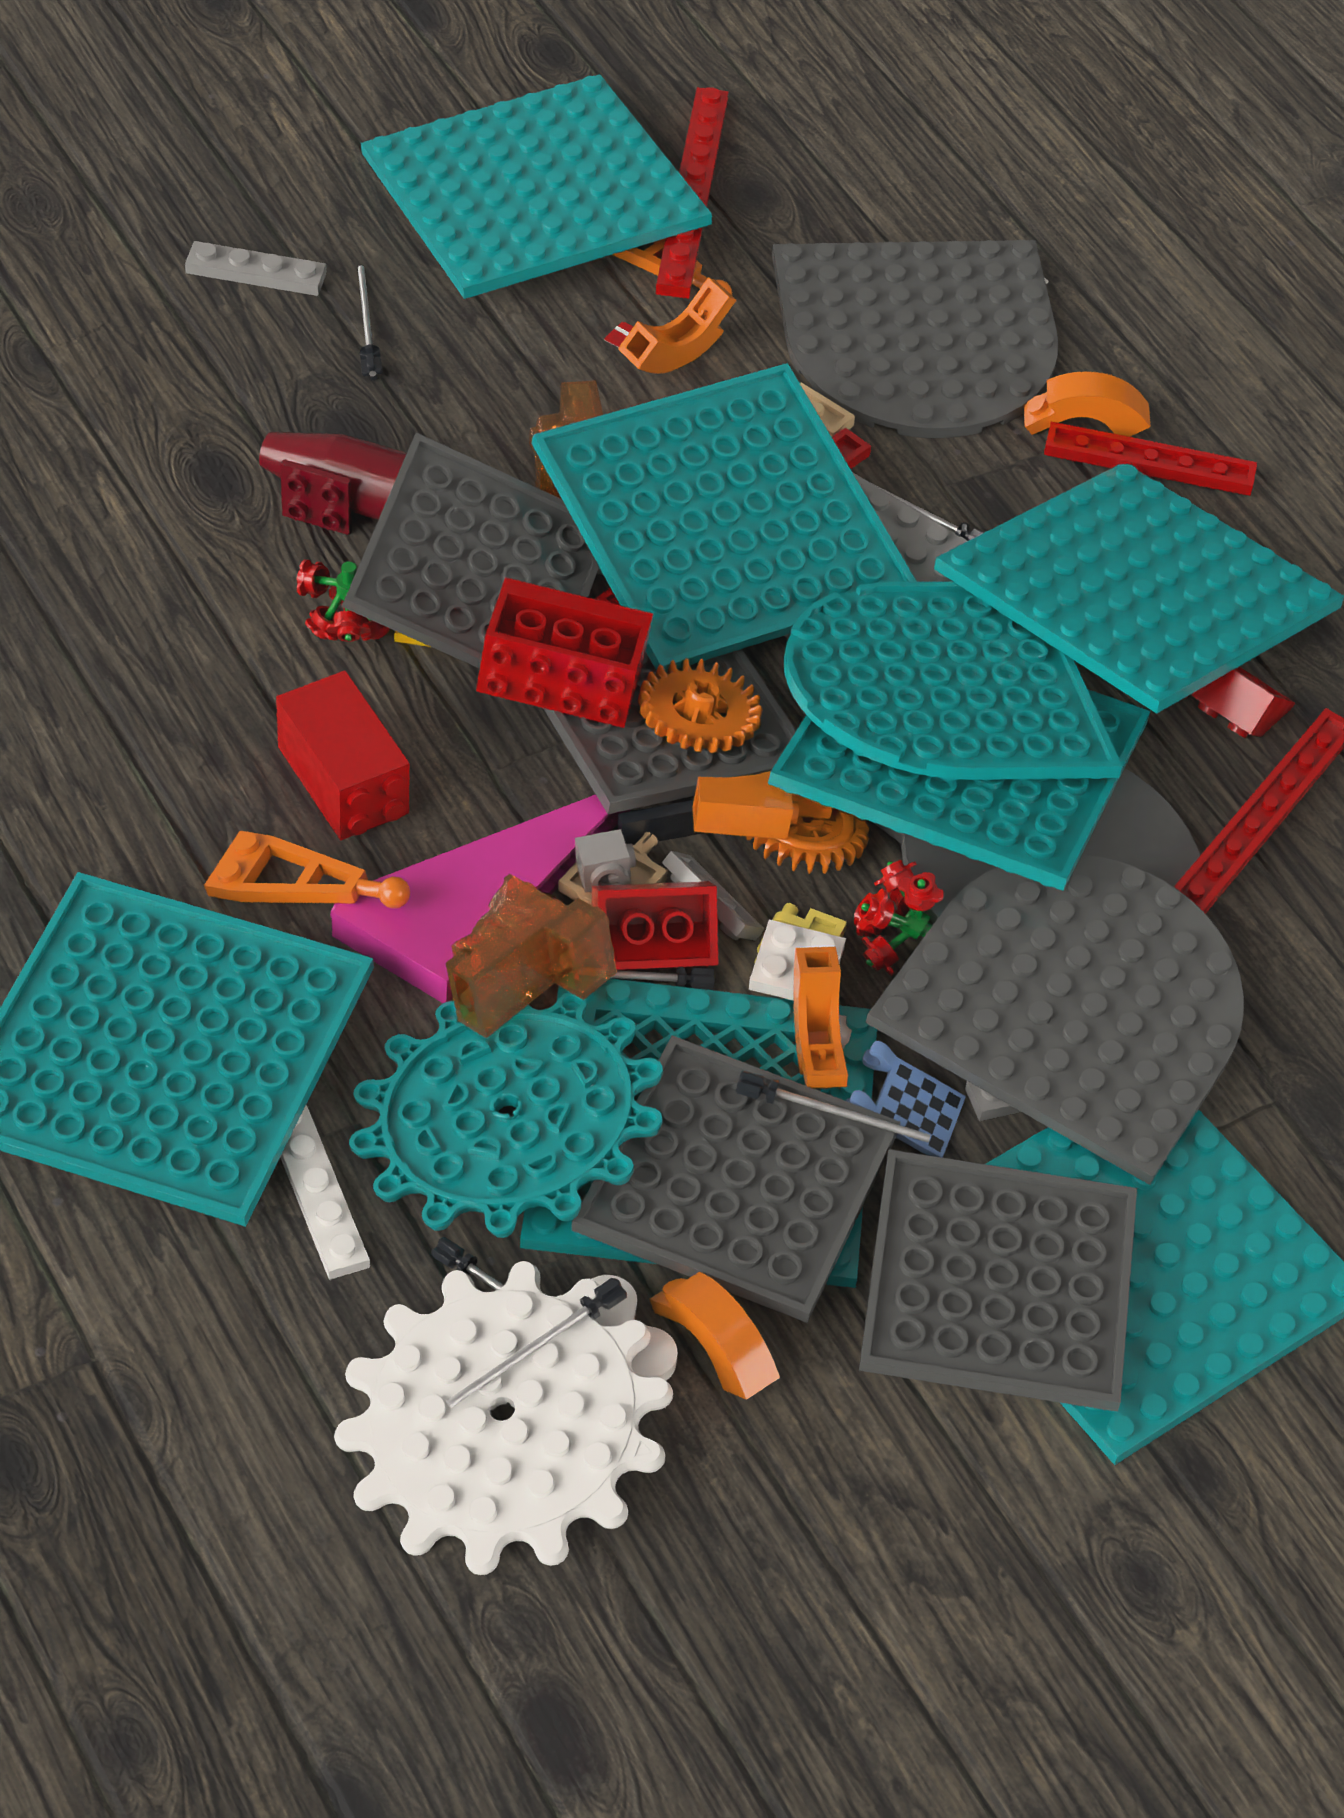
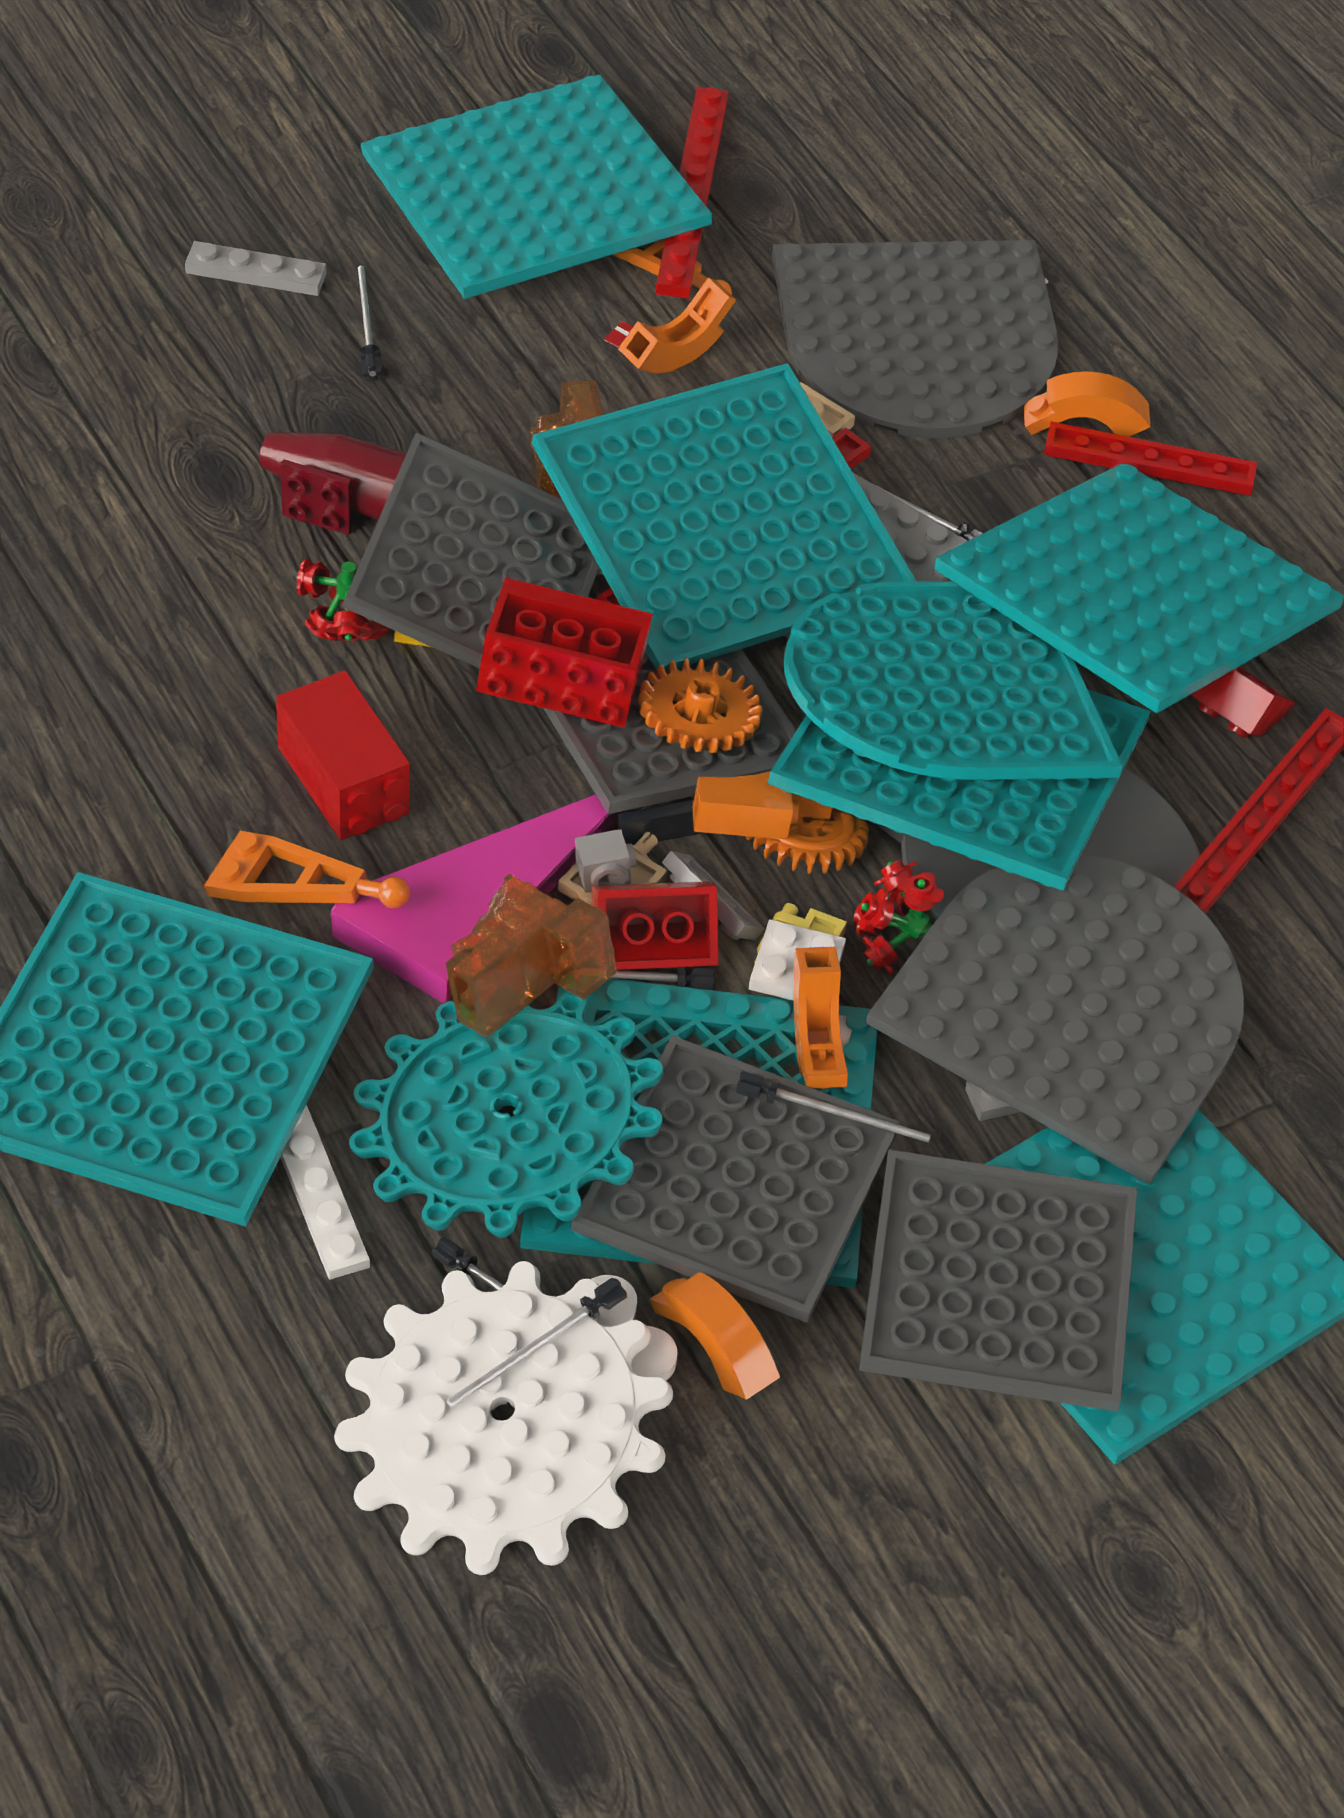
medium blue flag [845,1041,966,1158] -> none

